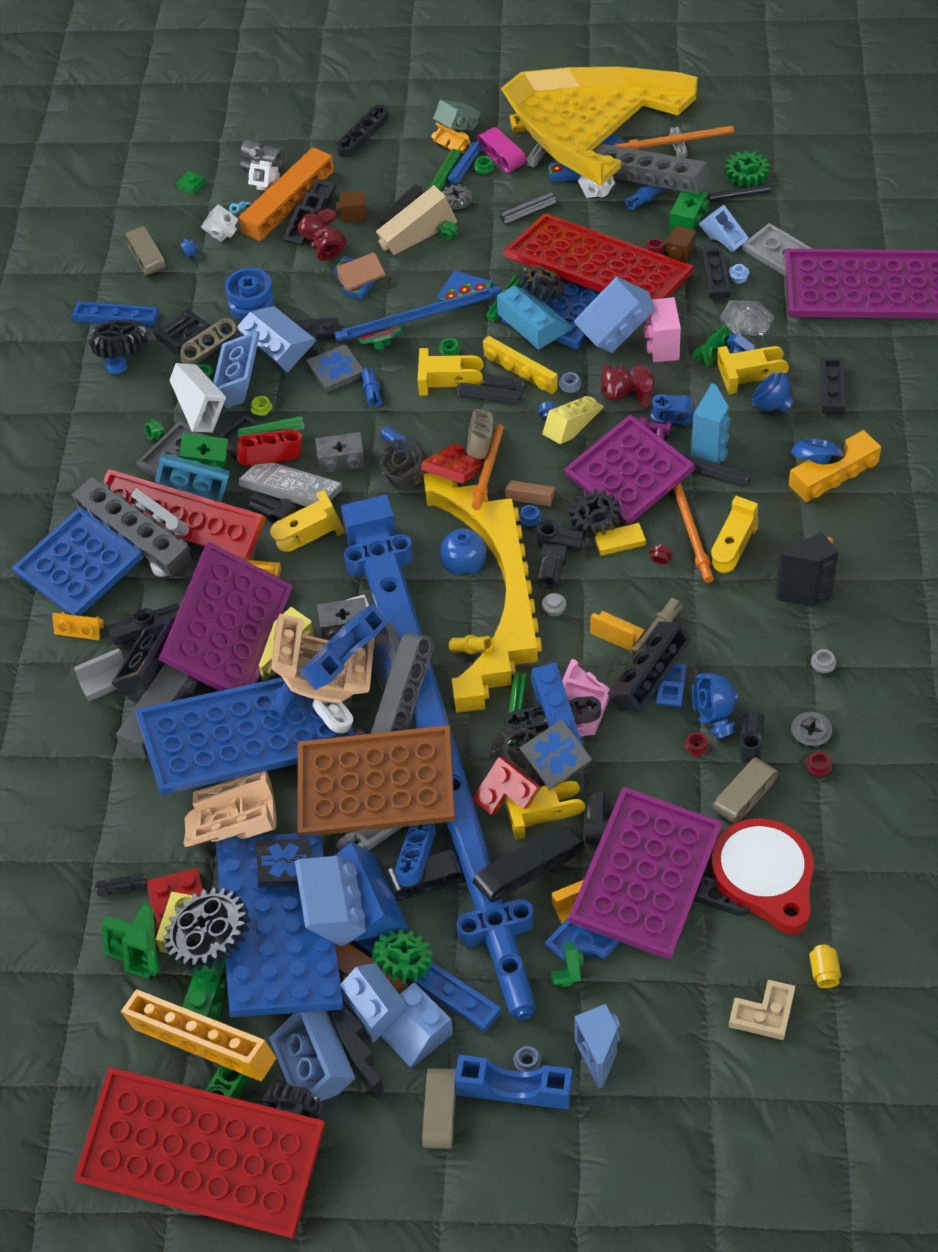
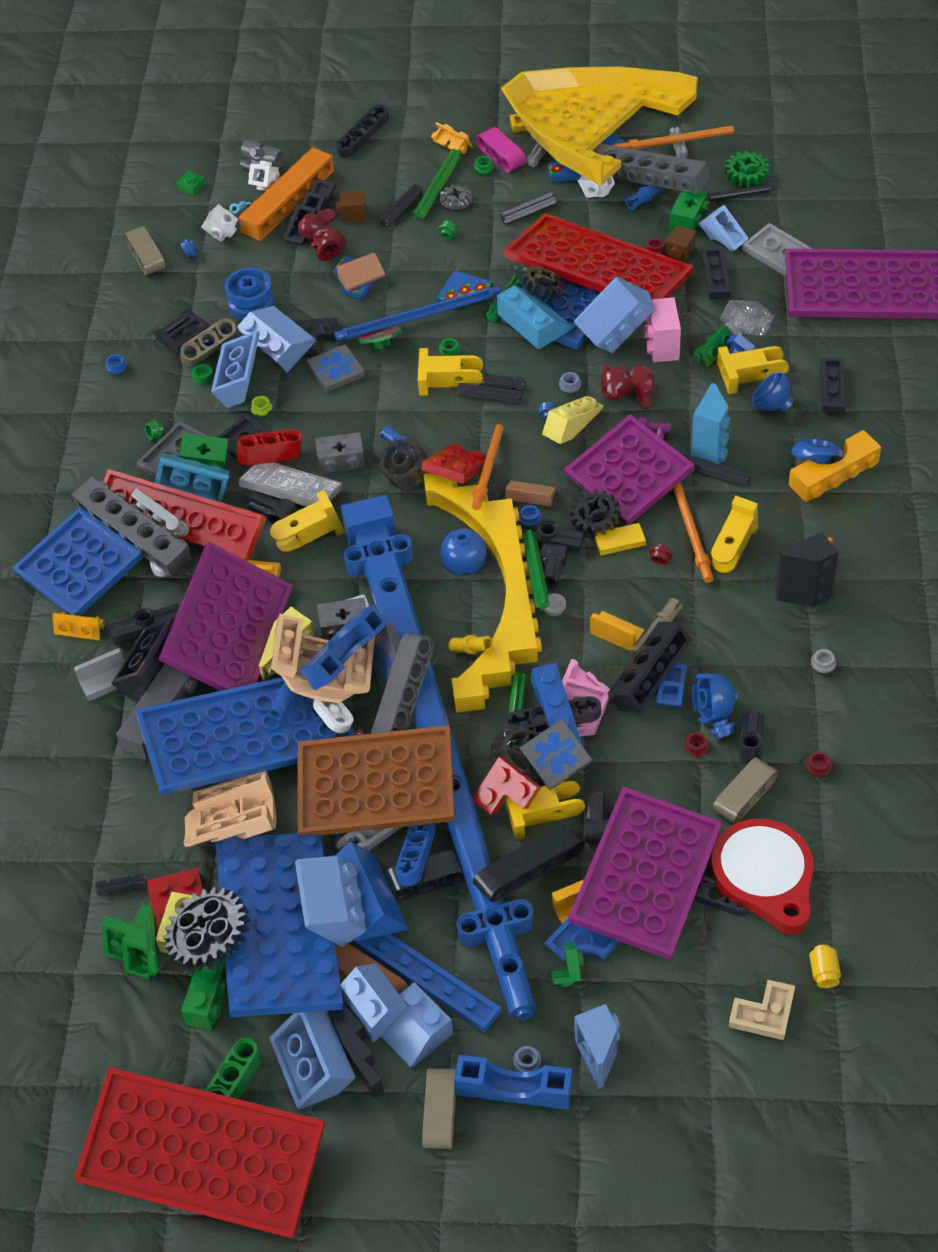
blue tile [72,301,160,328] -> none
black gear [88,319,148,359] -> none
light orange brick [121,989,276,1081] -> none
white slope [170,363,226,433] -> none
green axle [238,416,304,438] -> none
black tile [256,839,311,888] -> none
black gear [262,1083,325,1120] -> none
blue pin [361,368,382,408] -> none
green gear [372,929,433,983] -> none
tan slope [376,186,457,255] -> none
sand green brick [433,100,481,131] -> none
blue axle [448,141,482,185] -> none
dark tan beam [466,409,493,459] -> none
yellow plate [483,336,558,394] -> none
blue piece [650,394,694,426] -> none
light blue plate [728,264,749,284] -> none
flat silver gear [791,712,832,749] -> none
none -> green axle [522,529,550,611]

